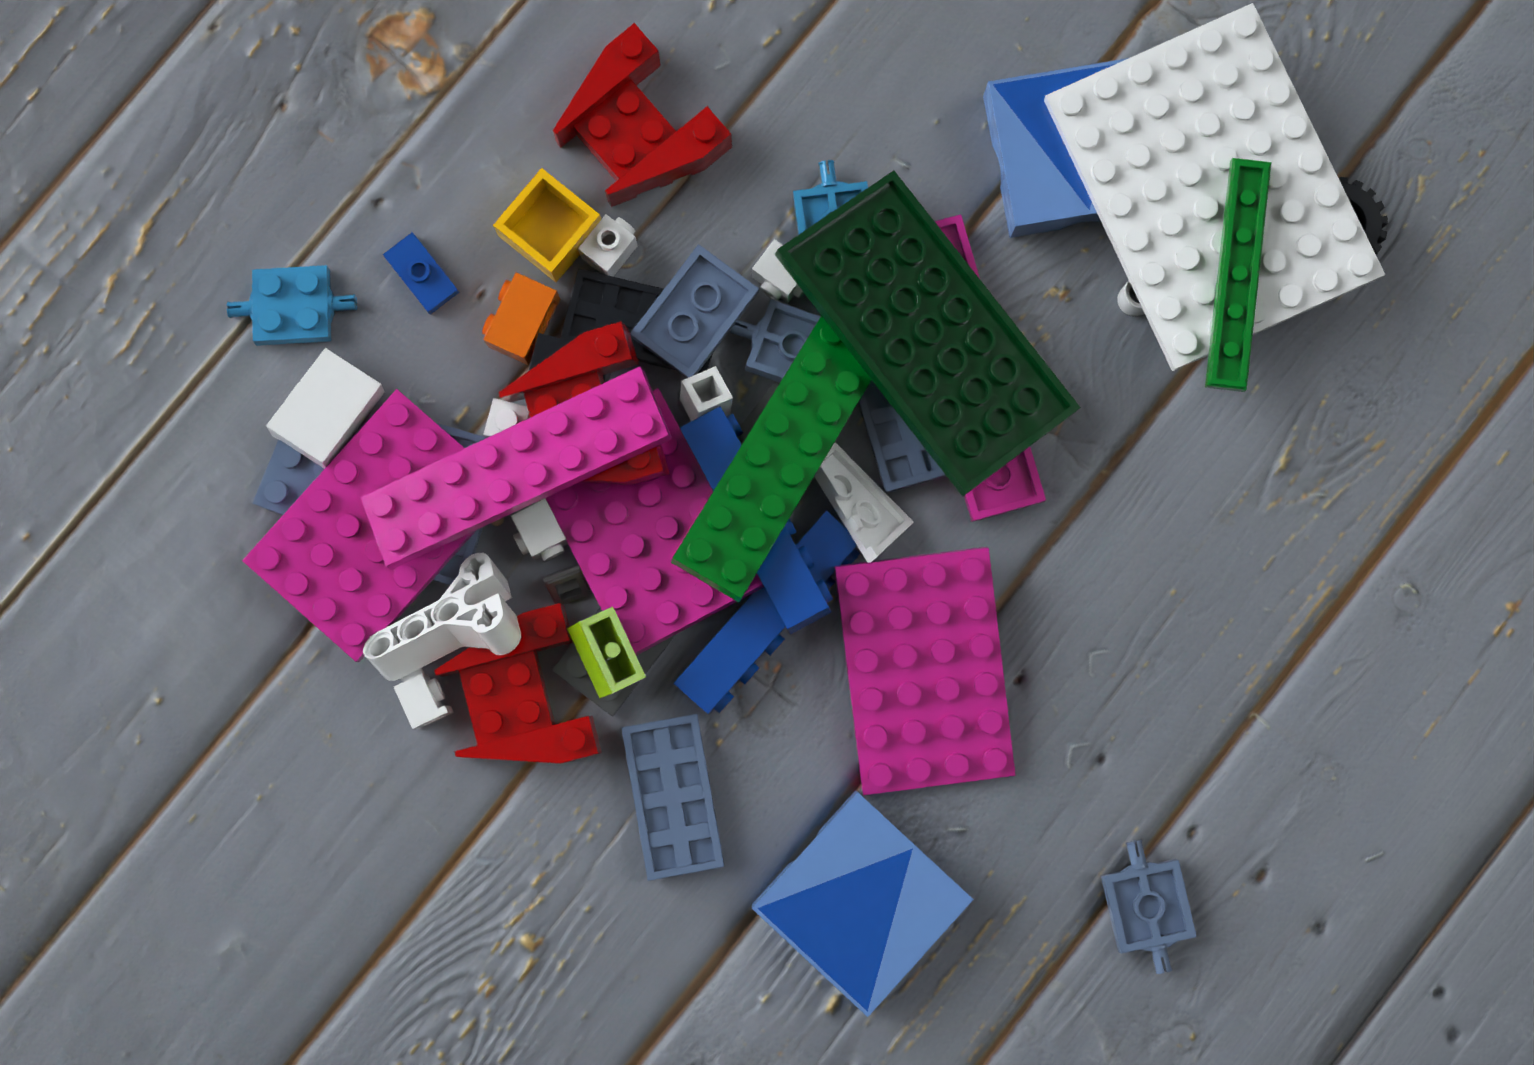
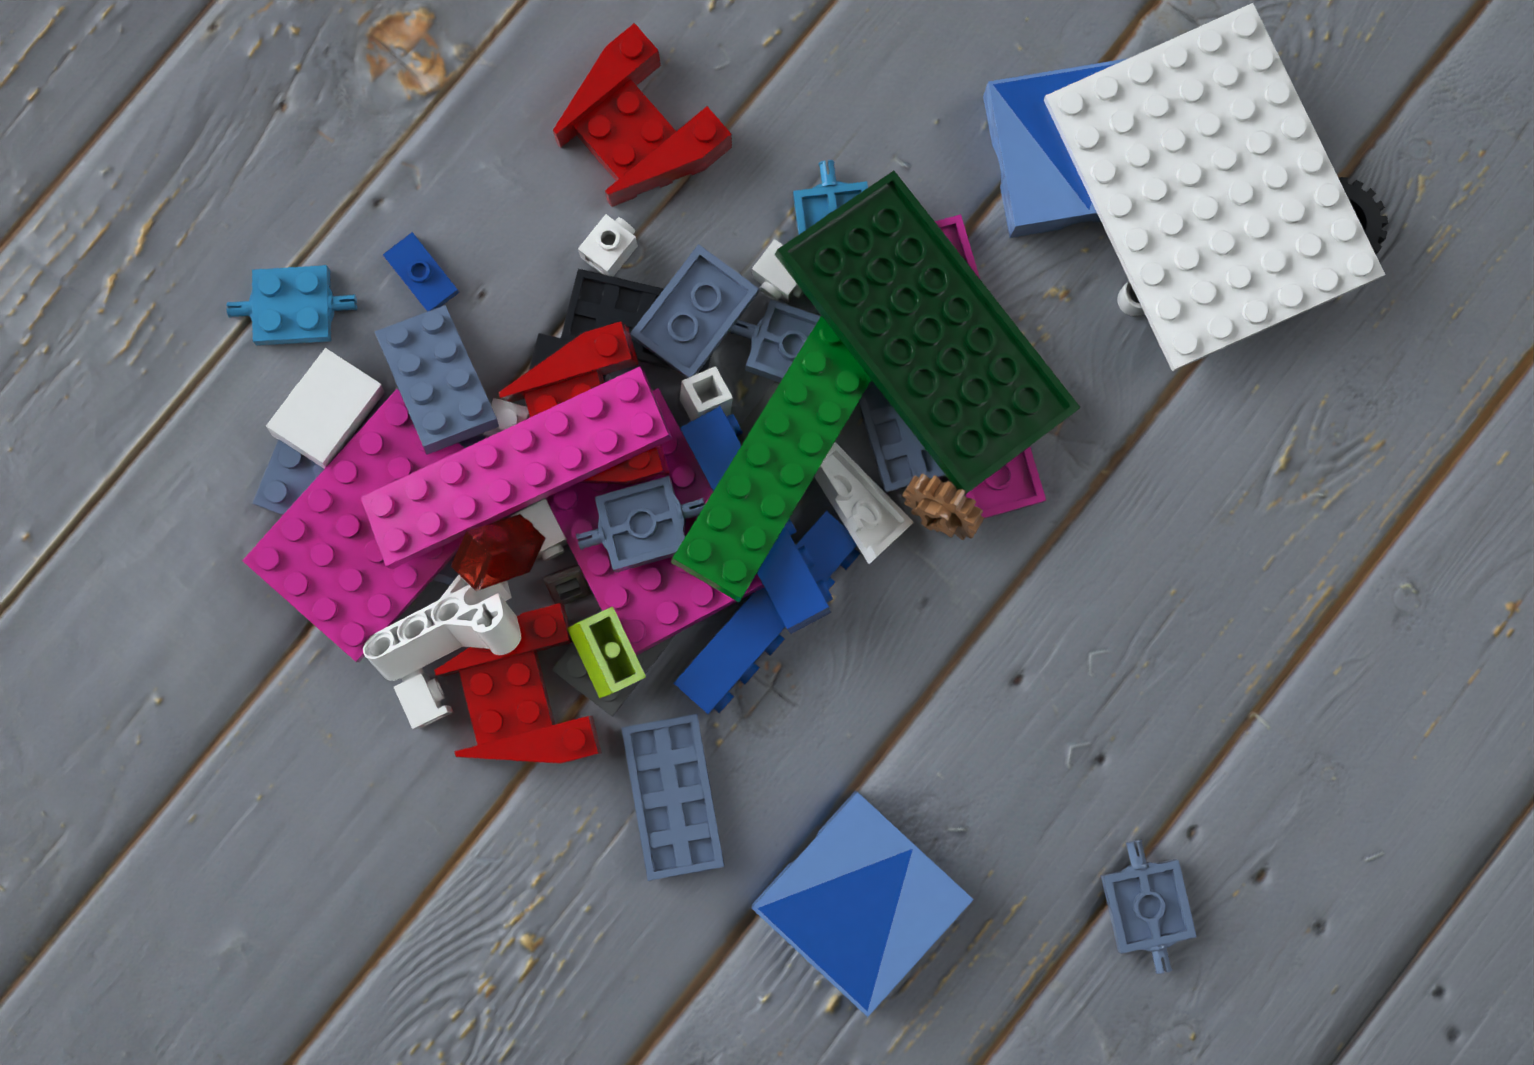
orange brick [482,272,560,366] -> none
yellow piece [493,168,601,283] -> none
dark pink plate [834,546,1016,795] -> none
green tile [1205,158,1271,392] -> none
none -> sand blue plate [375,305,499,455]
none -> clear red brick [451,514,546,591]
none -> sand blue plate [576,476,705,573]
none -> medium nougat gear [902,474,984,540]

